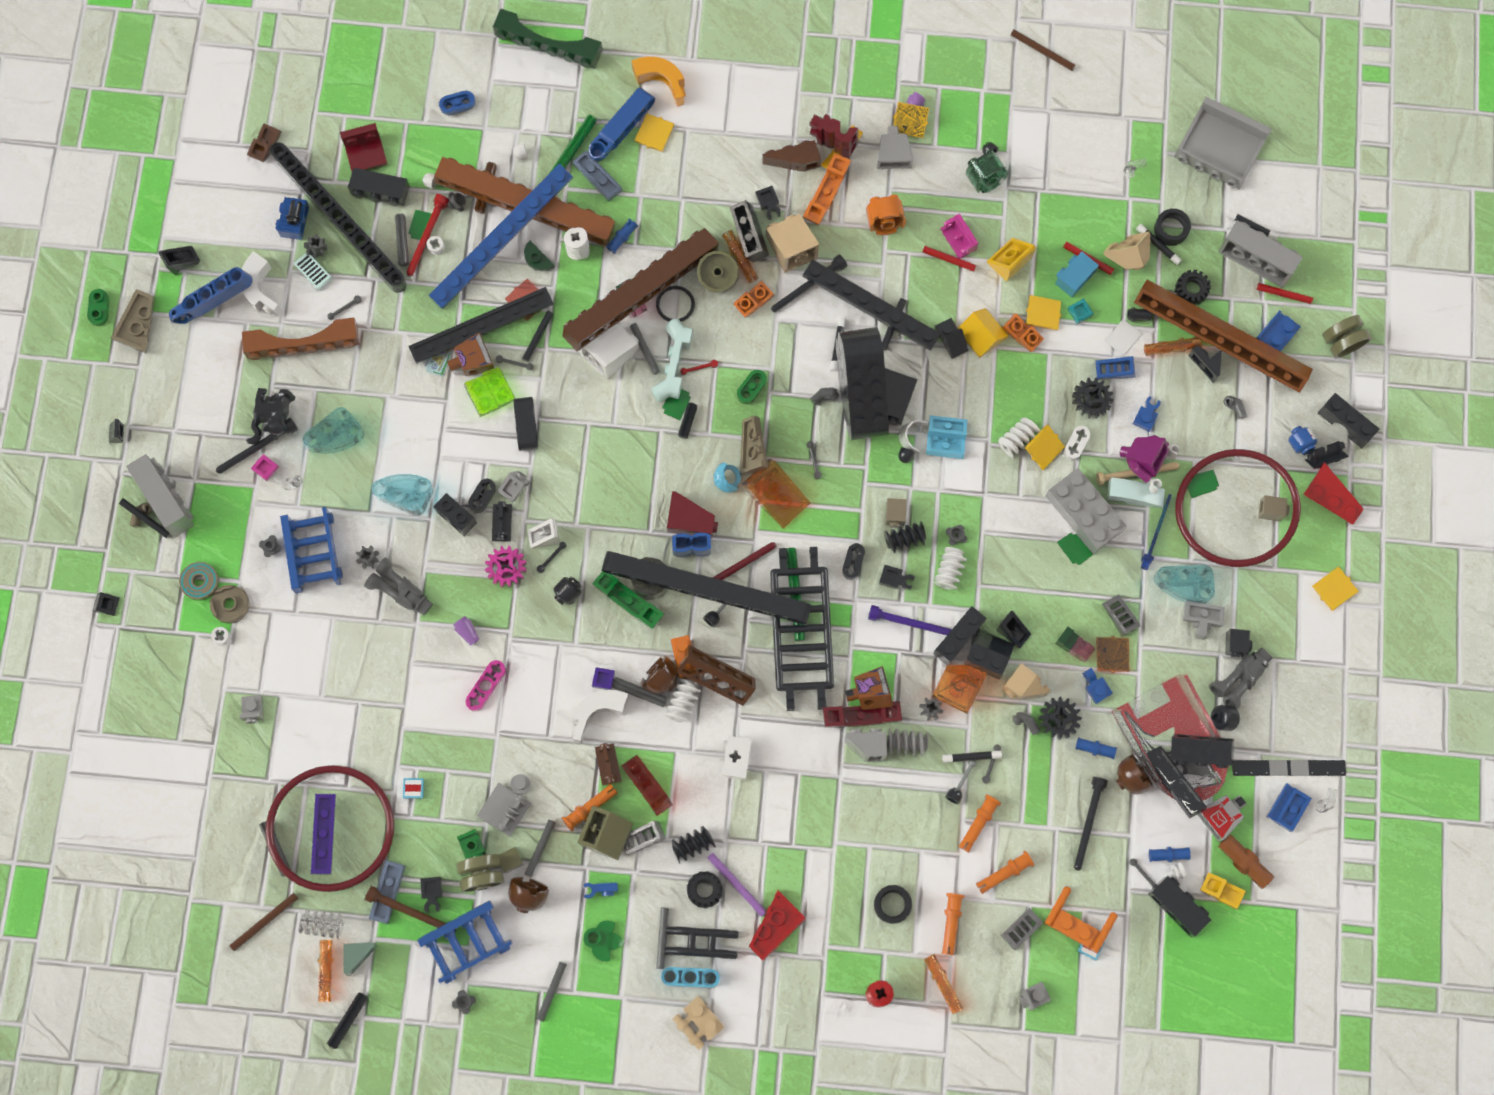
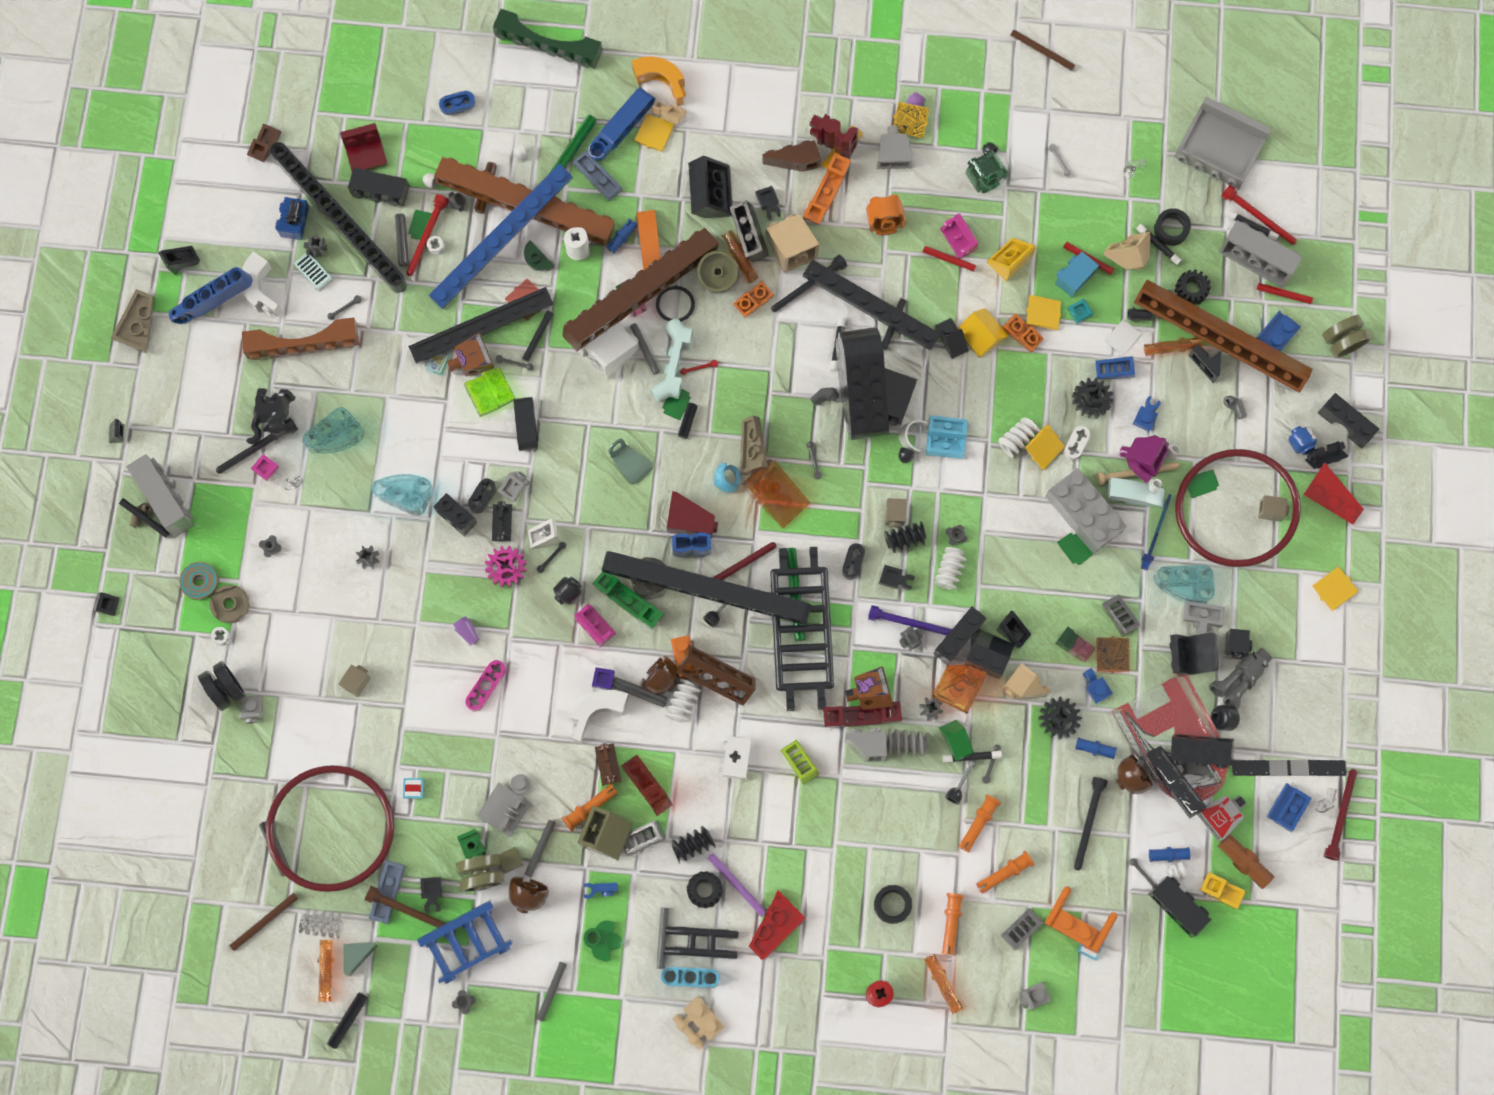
green plate [87,289,110,326] -> none
blue fence [280,507,343,594] -> none
dark purple plate [311,794,336,875] -> none
dark grey piece [364,557,433,616] -> none
green plate [737,370,767,404] -> none
dark grey arm [1012,712,1041,735] -> none
none -> black wheel [198,660,246,711]
none -> dark tan brick [338,664,371,697]
none -> dark pink hinge [574,604,616,647]
none -> sand green piece [608,439,653,485]
none -> orange slope [637,210,661,270]
none -> tan plate [652,102,687,125]
none -> black slope [688,155,732,218]
none -> lime slope [780,739,819,785]
none -> dark grey gear [899,626,923,650]
none -> green slope [939,720,974,761]
none -> light grey hinge [1049,144,1071,177]
none -> black bracket [1170,632,1219,676]
none -> red piece [1221,185,1297,245]
none -> dark red piece [1323,769,1357,861]

